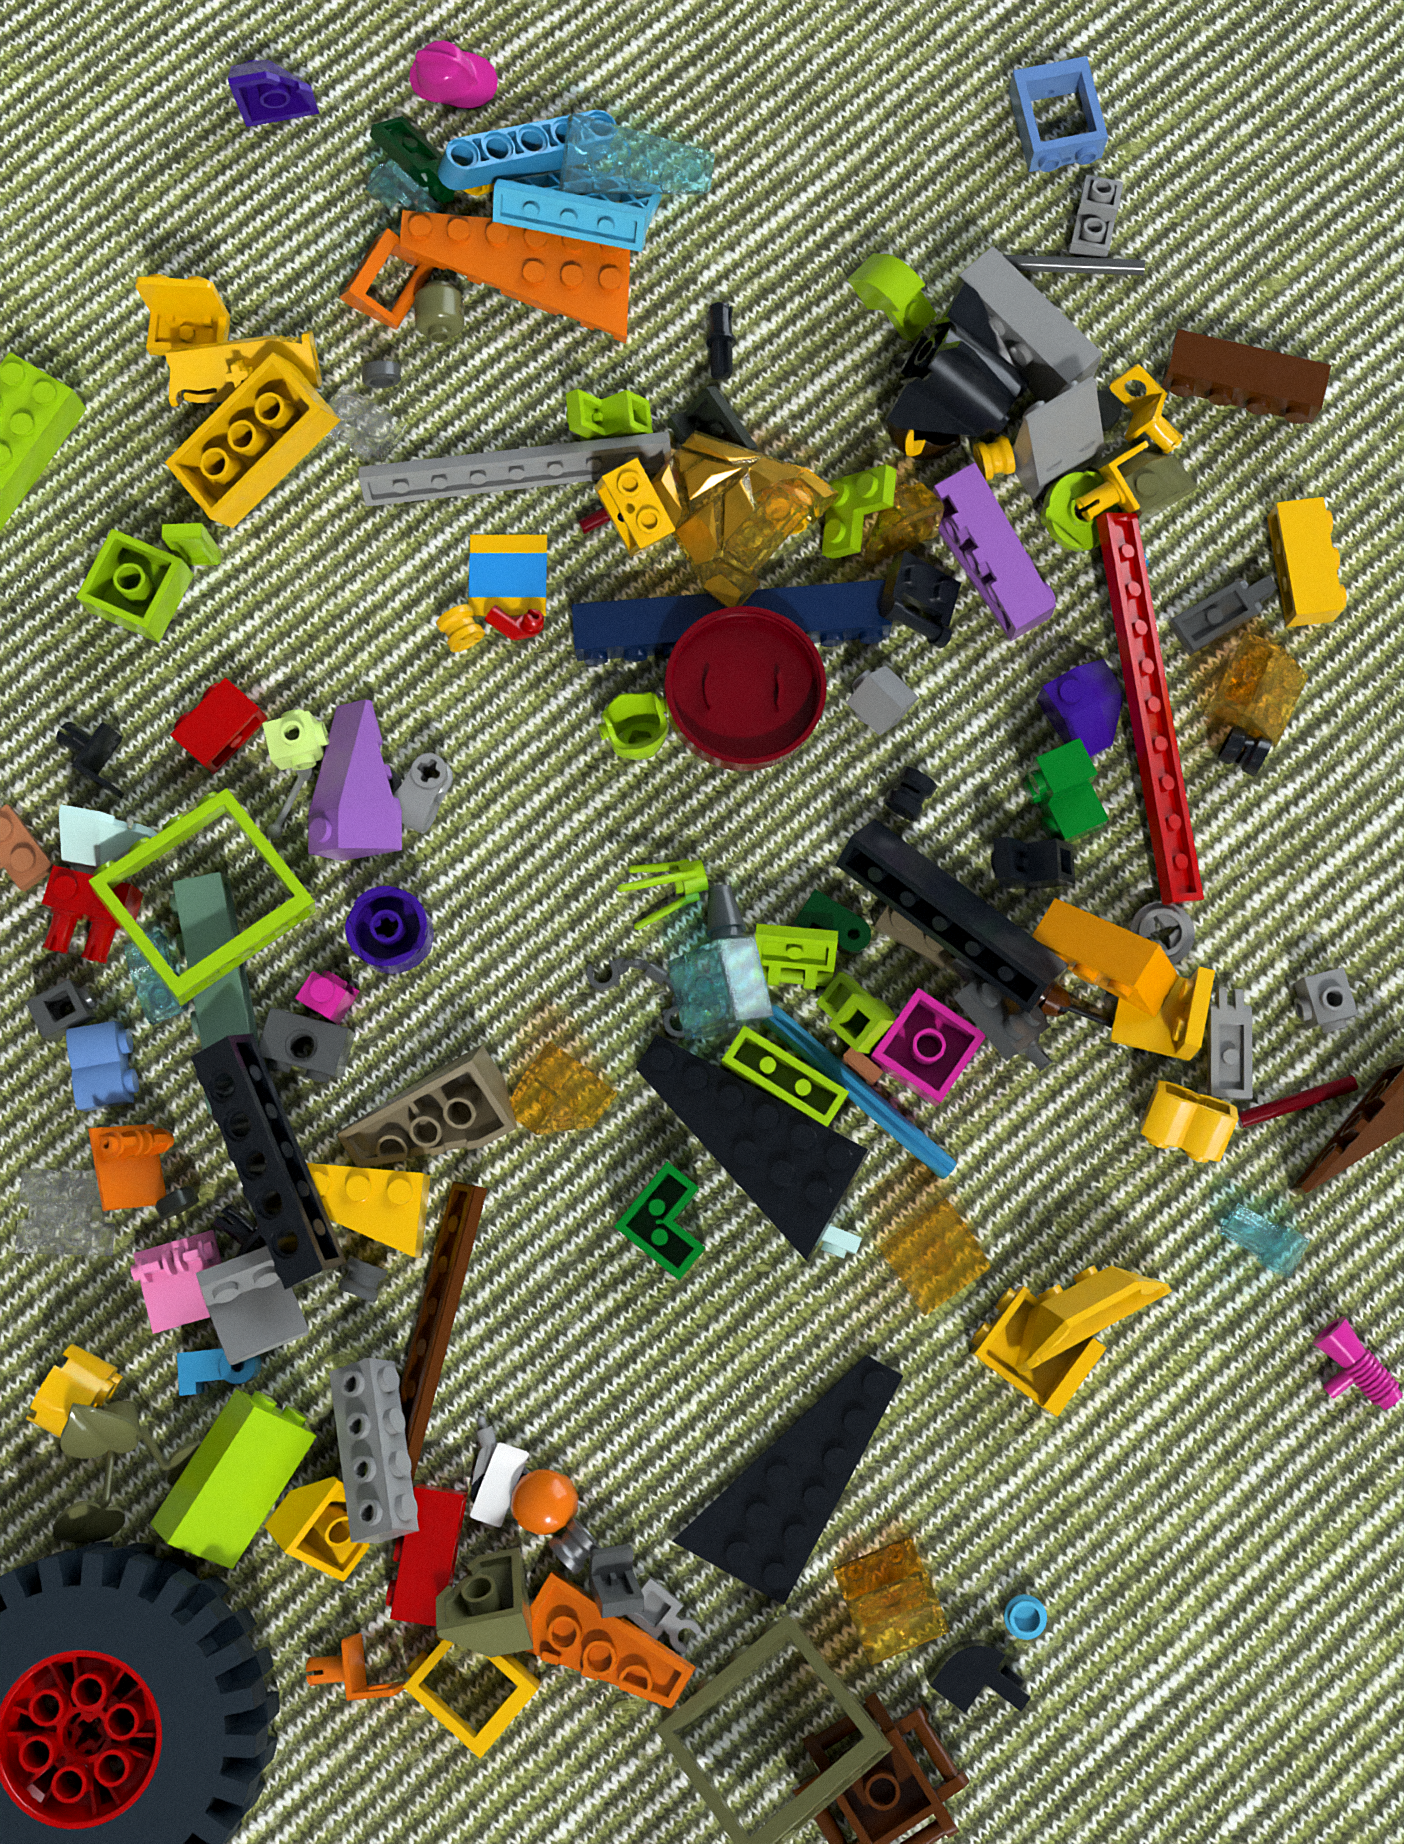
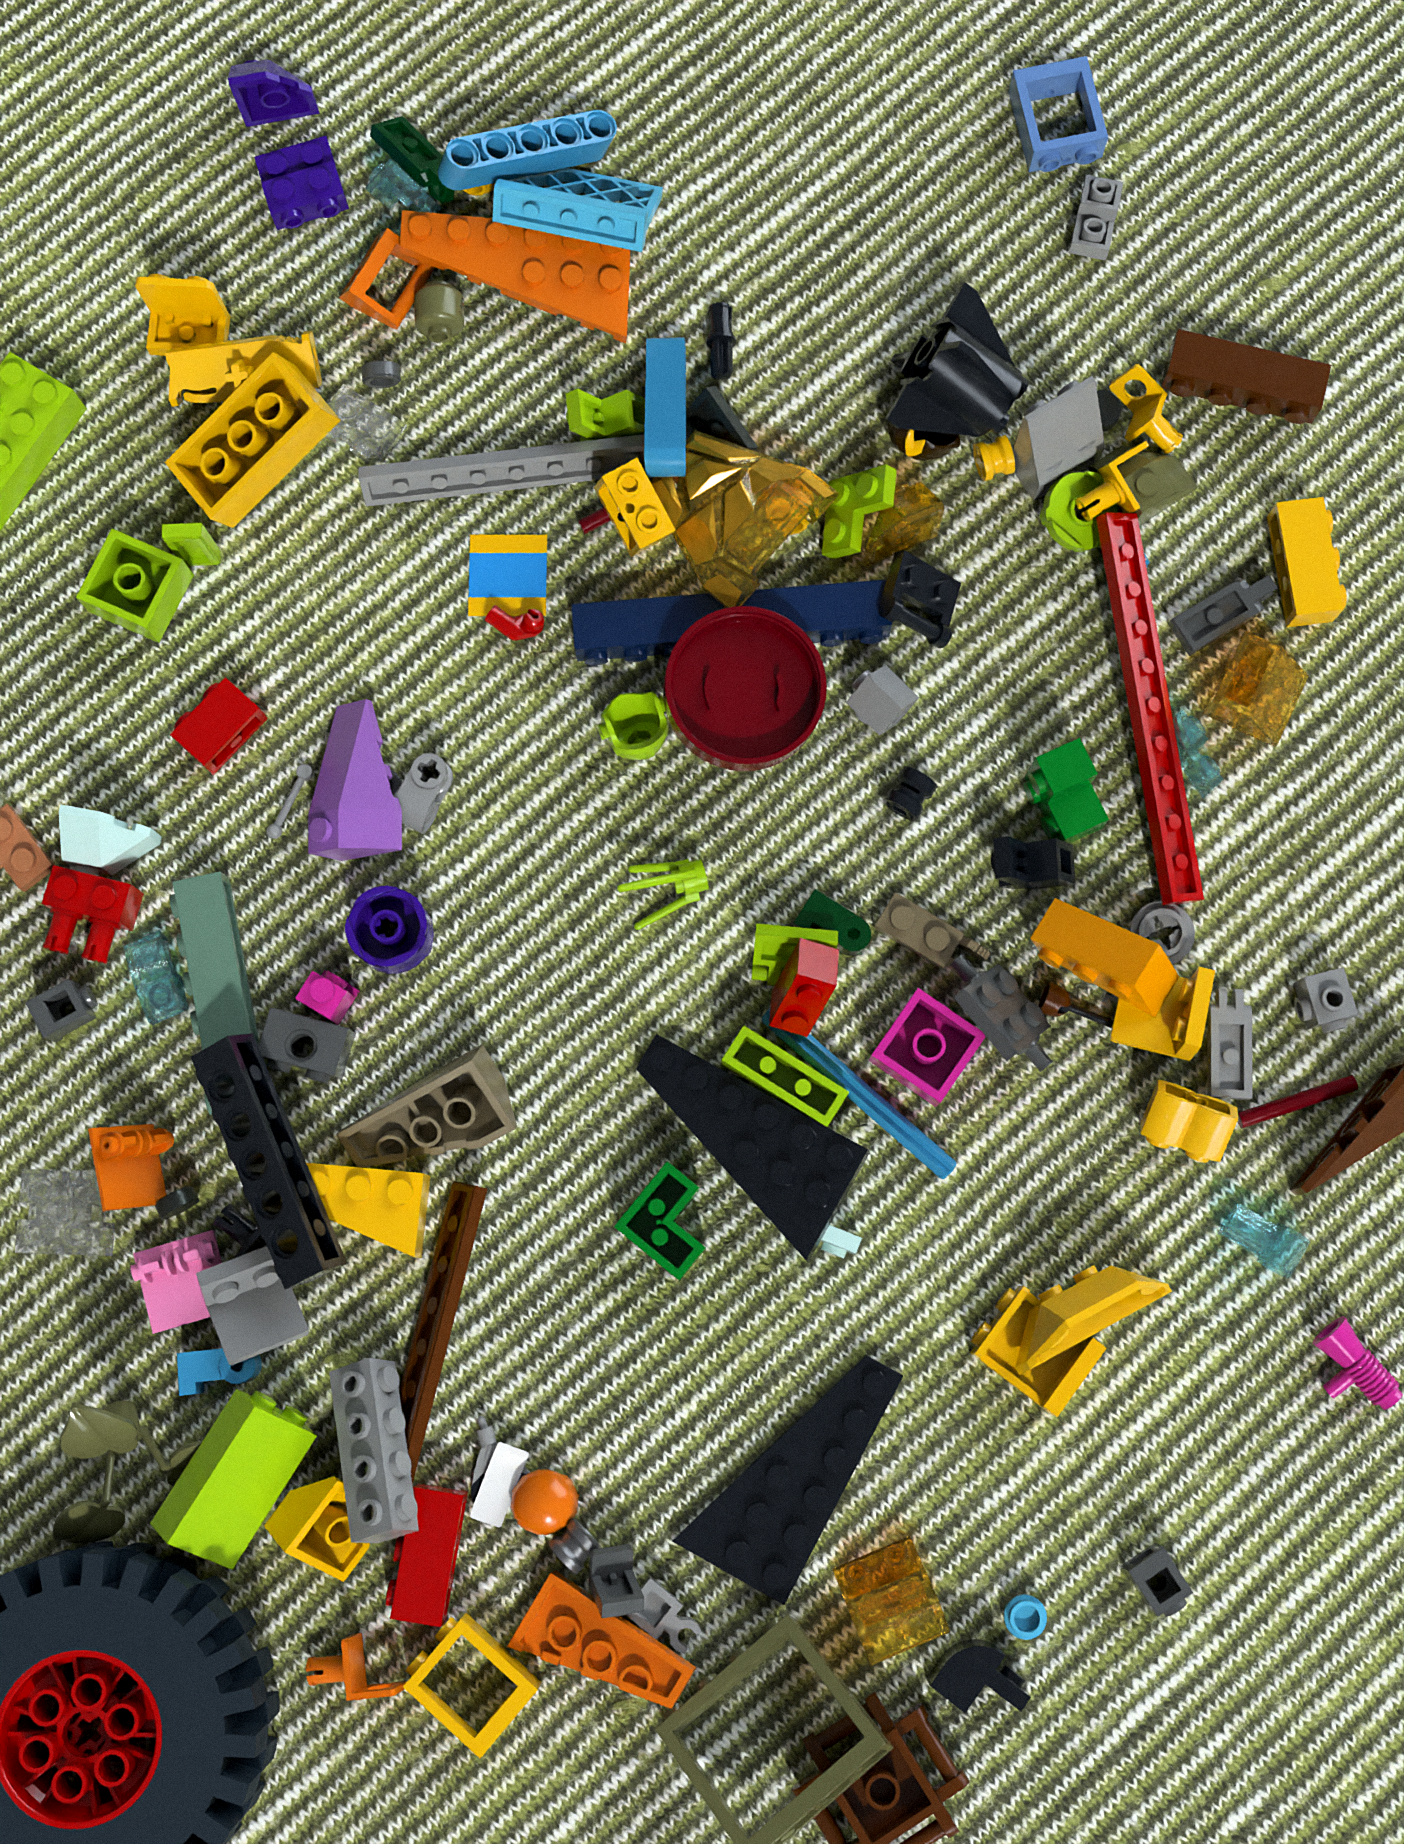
yellow brick [26,1344,124,1438] -> none
black bracket [56,722,125,799] -> none
medium blue brick [66,1021,139,1112] -> none
lime window [88,788,316,1006] -> none
yellowish green brick [262,709,329,770] -> none
dark grey wheel [337,1256,388,1302] -> none
dark pink piece [409,40,498,109] -> none
yellow wheel [436,604,485,653] -> none
olive slope [436,1547,533,1658] -> none
clear yellow slope [510,1041,618,1136] -> none
clear light blue wing [559,112,715,195] -> none
dark grey piece [587,958,694,1039] -> none
clear light blue brick [667,936,774,1040] -> none
dark grey cone [707,884,747,947] -> none
lime brick [816,971,897,1054] -> none
black brick [836,819,1069,1013] -> none
nougat tile [841,1047,883,1087] -> none
lime brick [847,253,937,341] -> none
clear yellow slope [875,1198,991,1316] -> none
medium lavender wedge [927,462,1056,641] -> none
light grey brick [954,245,1103,403] -> none
dark grey bar [1003,255,1145,276] -> none
dark purple slope [1036,659,1125,758] -> none
black wheel [1217,724,1272,777] -> none
none -> dark purple plate [254,136,349,230]
none -> dark azure beam [644,337,686,477]
none -> red brick [769,938,839,1037]
none -> dark grey brick [1121,1542,1193,1617]
none -> clear light blue slope [1173,710,1224,799]

